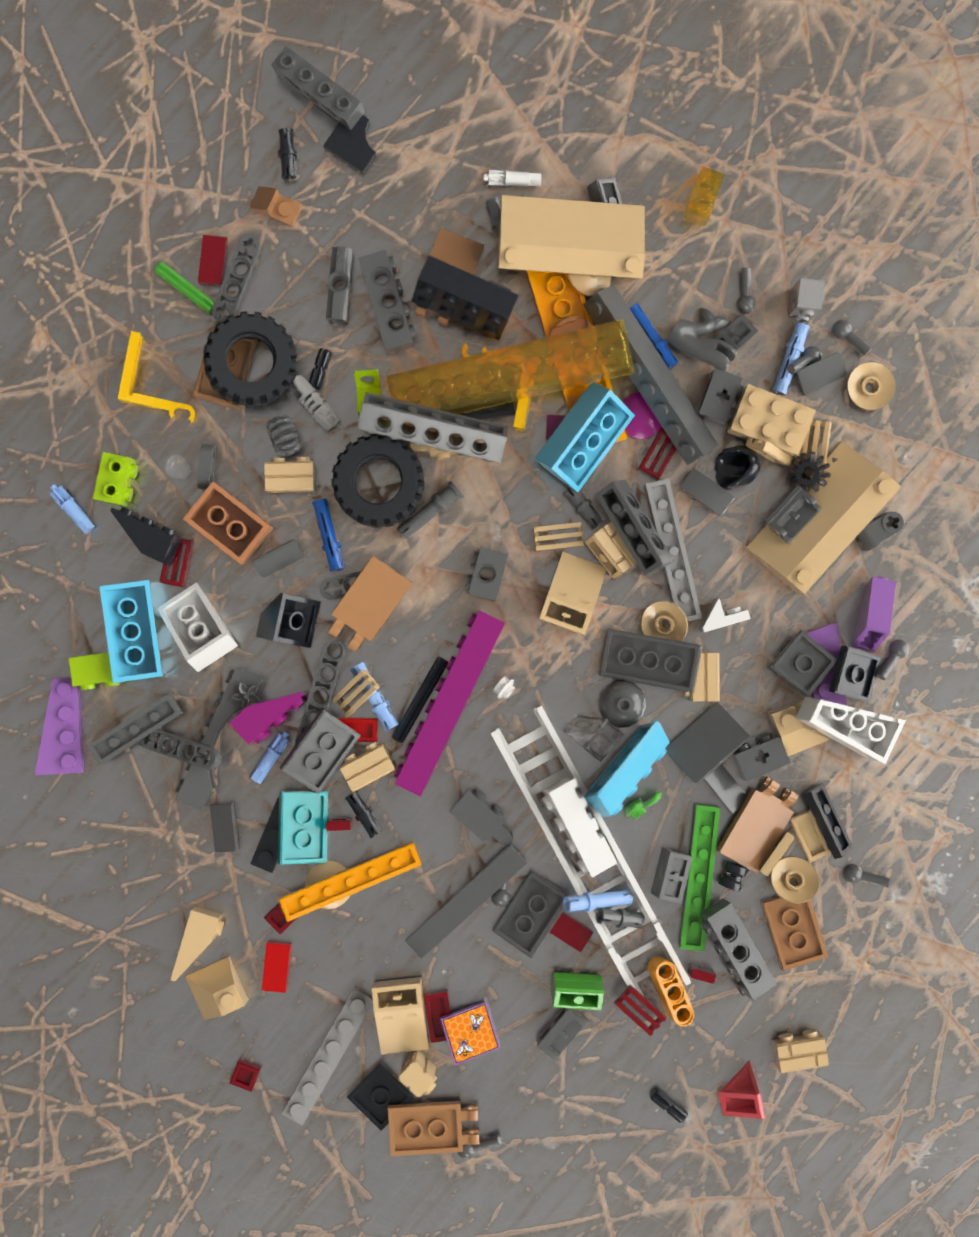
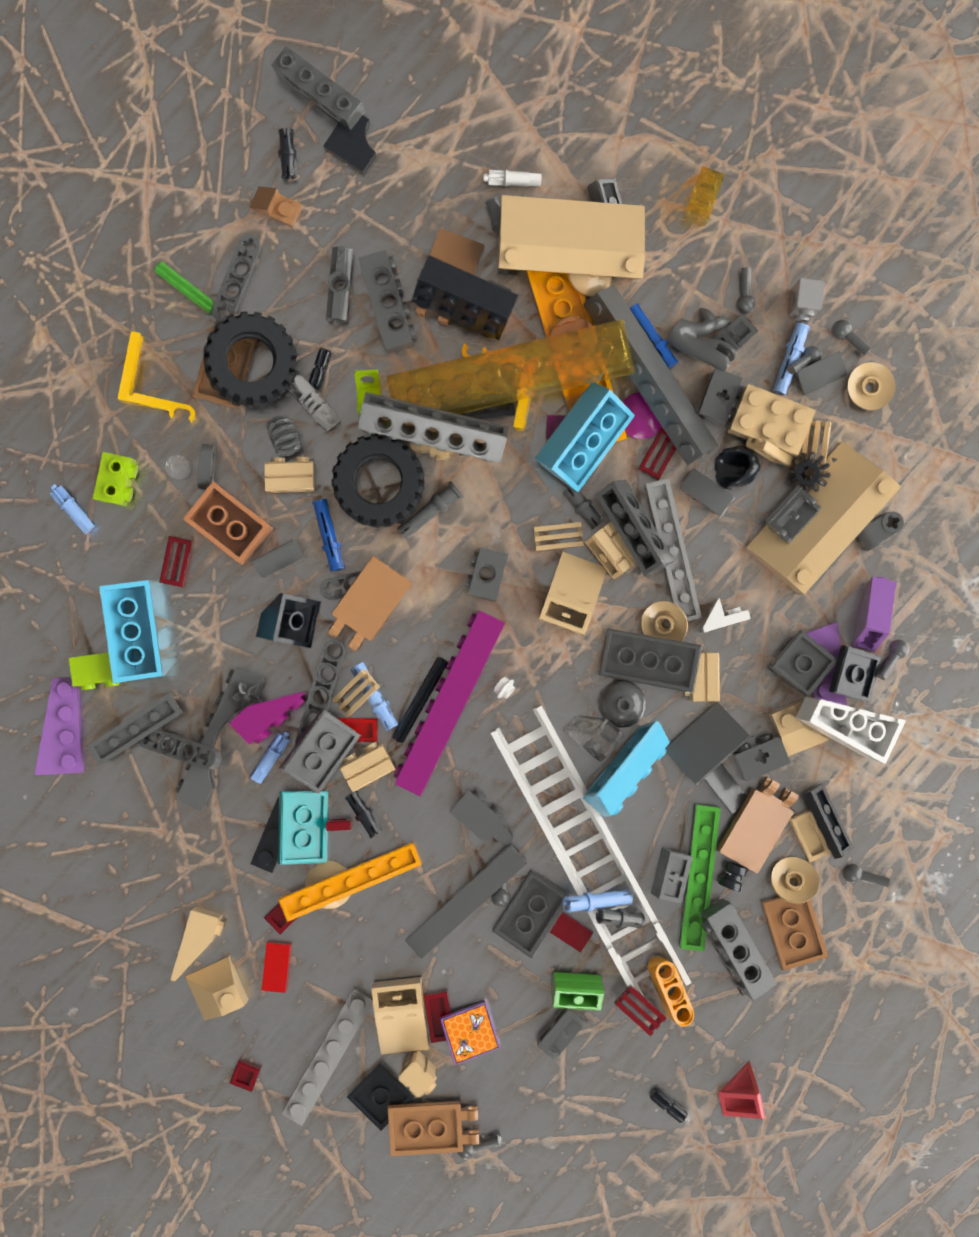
black slope [110,507,182,565] -> none
white slope [156,582,238,672] -> none
dark red tile [198,235,228,286] -> none
dark grey slope [210,802,239,852] -> none
white wedge [542,777,617,877] -> none
bright green plate [625,791,662,820] -> none
dark red tile [688,964,716,984] -> none
tan tile [760,832,795,876] -> none
tan brick [773,1029,829,1073] -> none

